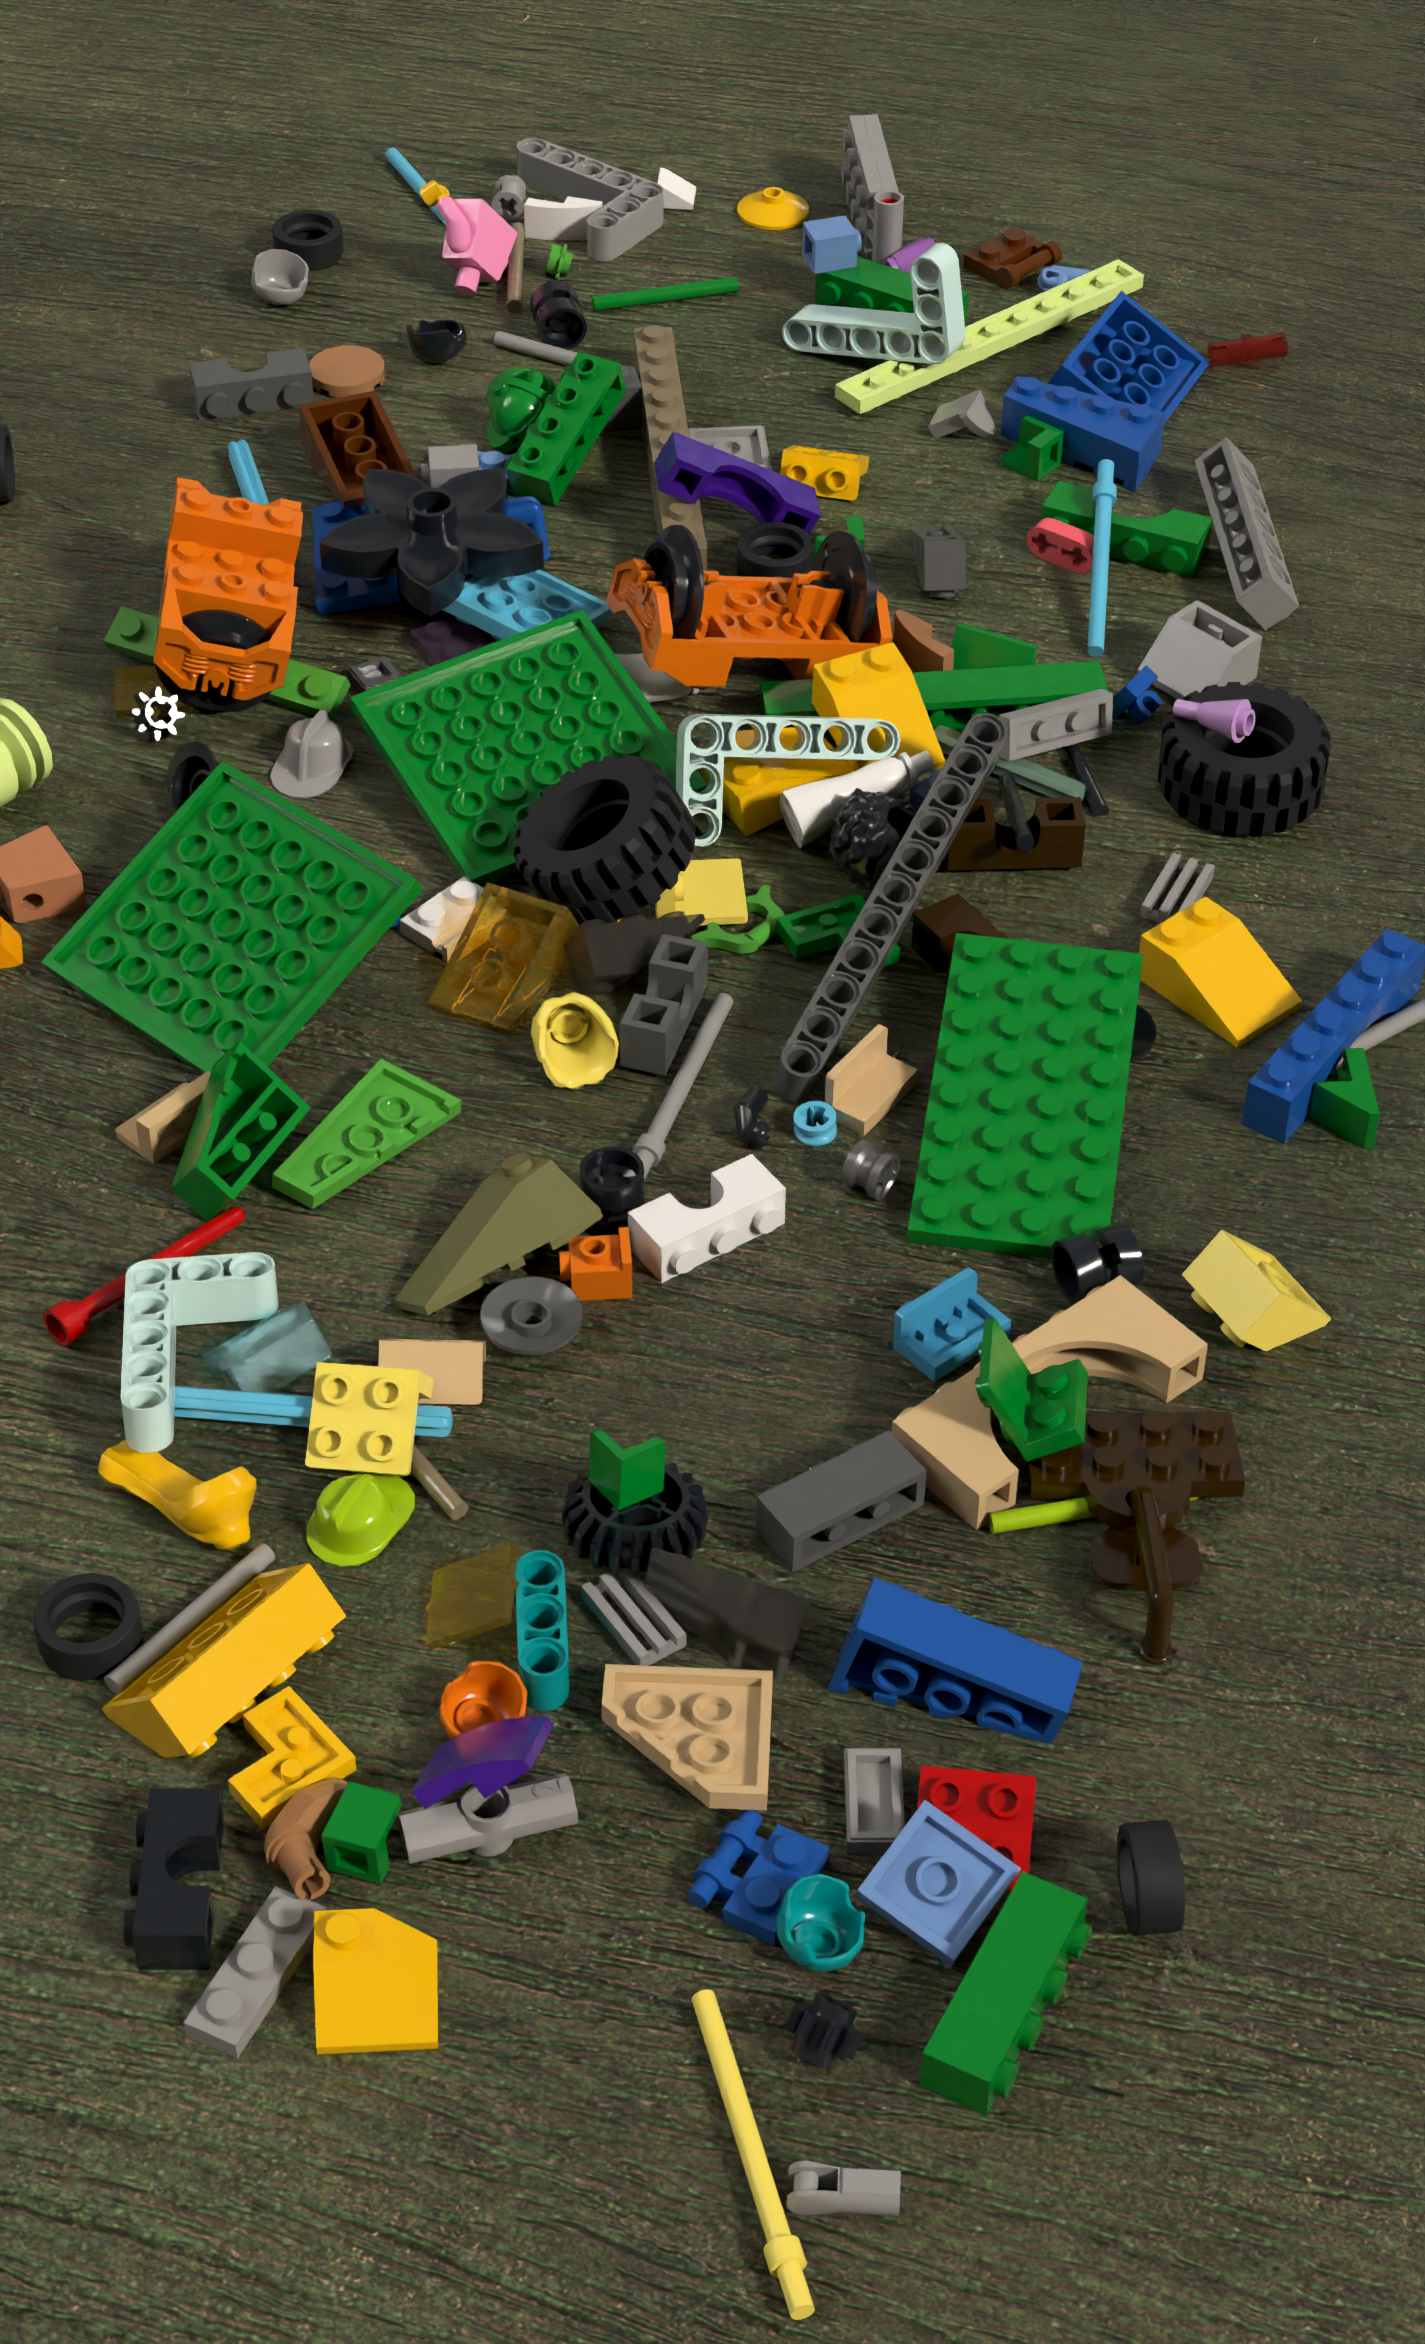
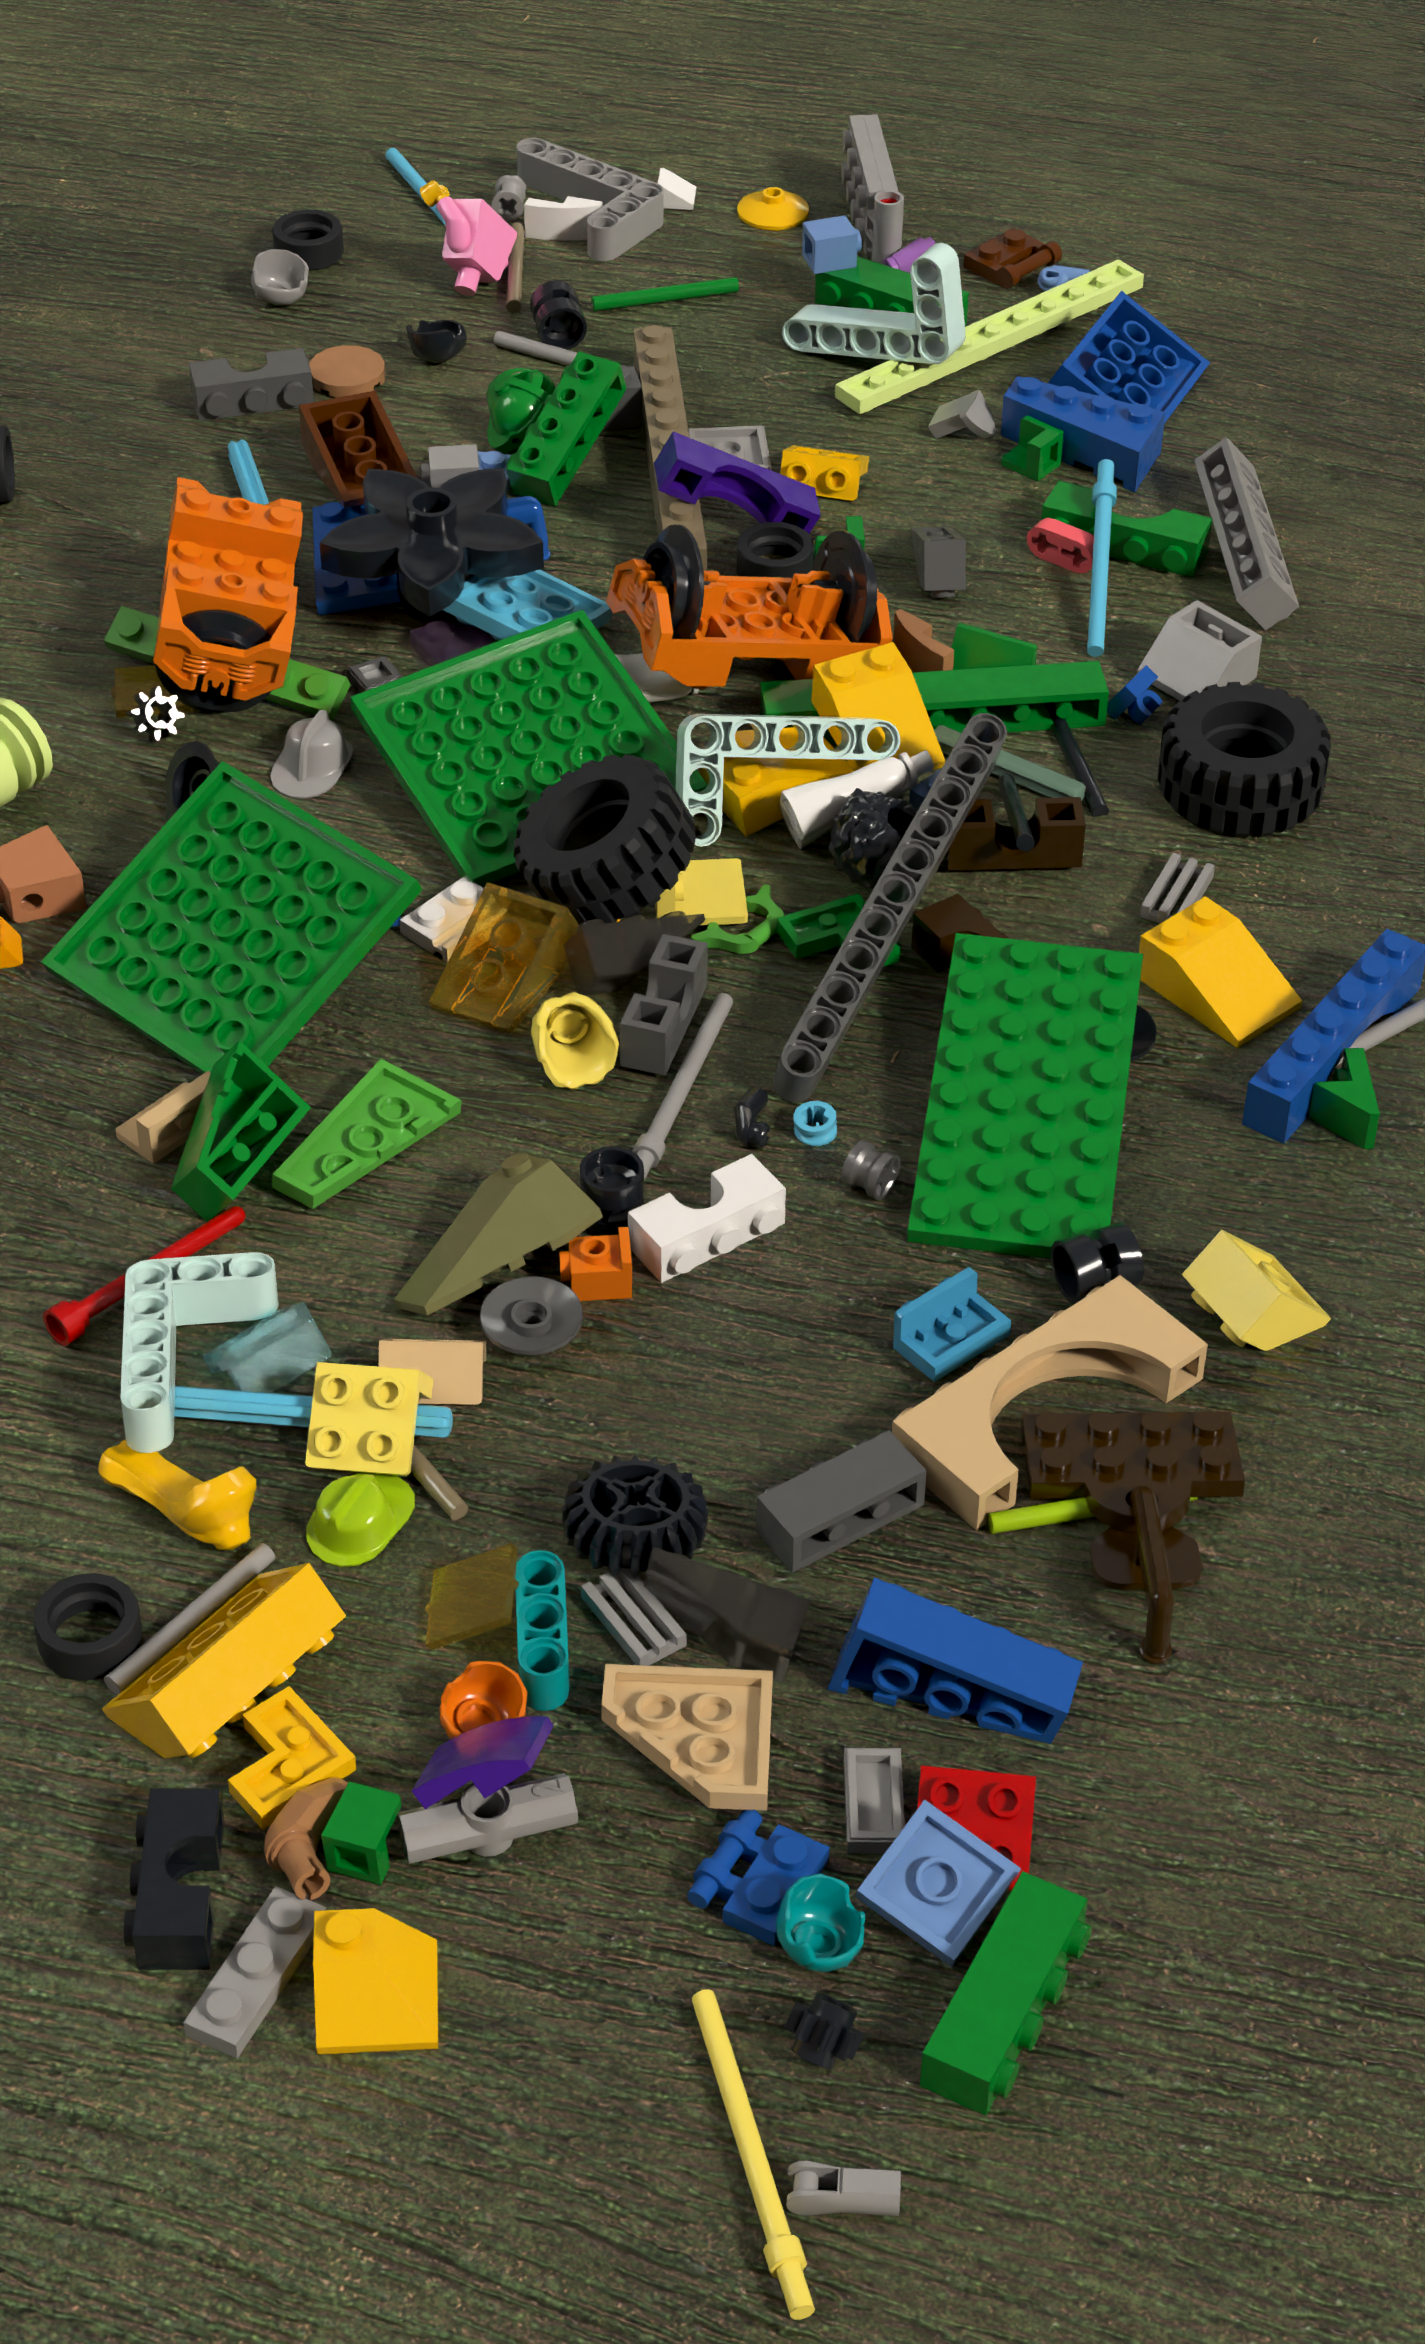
bright green plate [545,244,573,280] -> none
green panel [588,1429,666,1510] -> none
tan panel [825,1024,918,1136] -> none
green bracket [975,1318,1088,1462] -> none
light grey plate [999,689,1113,761] -> none
black tyre [1117,1819,1185,1936] -> none
lavender cone [1173,699,1256,743] -> none
clear red pin [1207,332,1288,367] -> none

